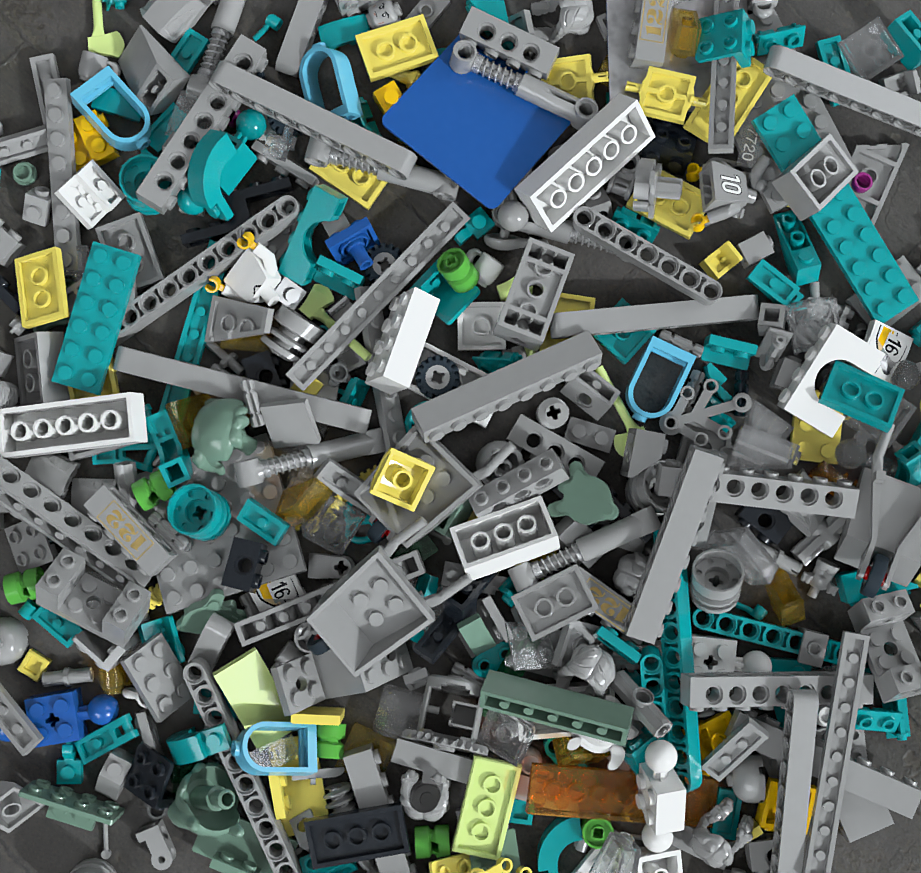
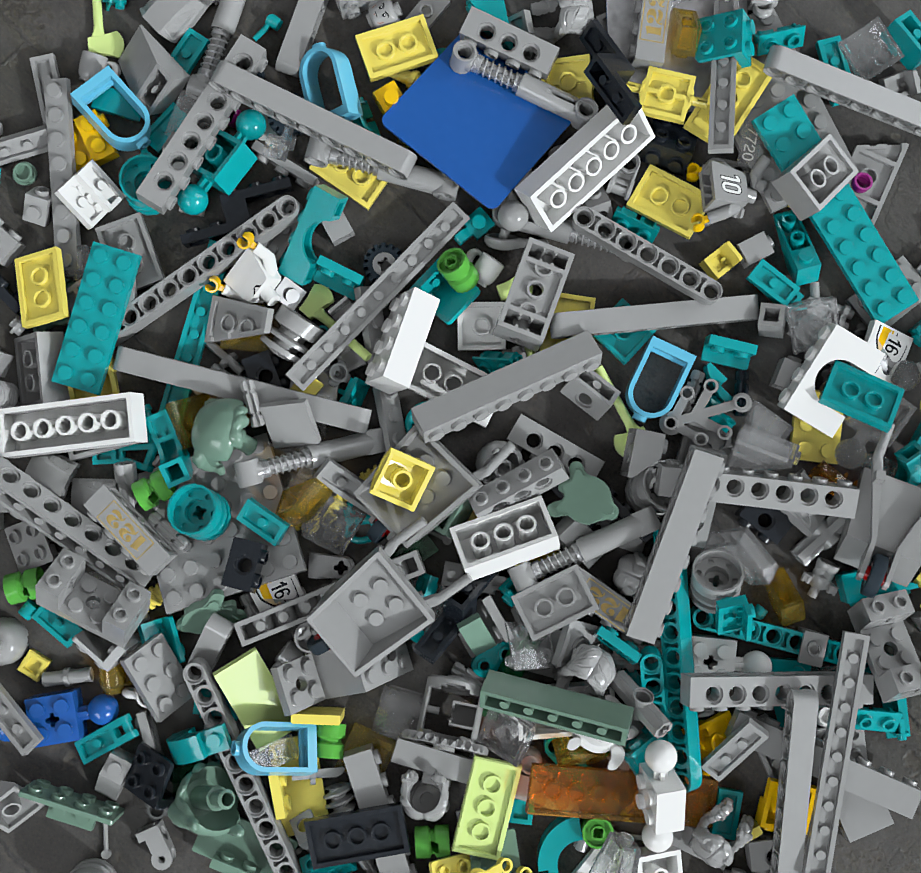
teal plate [57,741,83,784] -> none
teal arch [188,129,238,221] -> none
teal slope [318,14,371,49] -> none
blue plate [324,217,381,270] -> none
light grey plate [403,667,430,691] -> none
black wheel [416,355,460,399] -> none
light grey piece [536,397,569,429] -> none
light grey plate [563,416,616,453] -> none
light grey piece [633,158,683,219] -> none
light grey axle [658,329,704,358] -> none
light grey cylinder [726,753,766,803] -> none
light grey pin [752,541,803,577] -> none
light grey hinge [754,327,793,371] -> none
none -> black bracket [579,20,642,125]
none -> teal bracket [715,595,756,641]

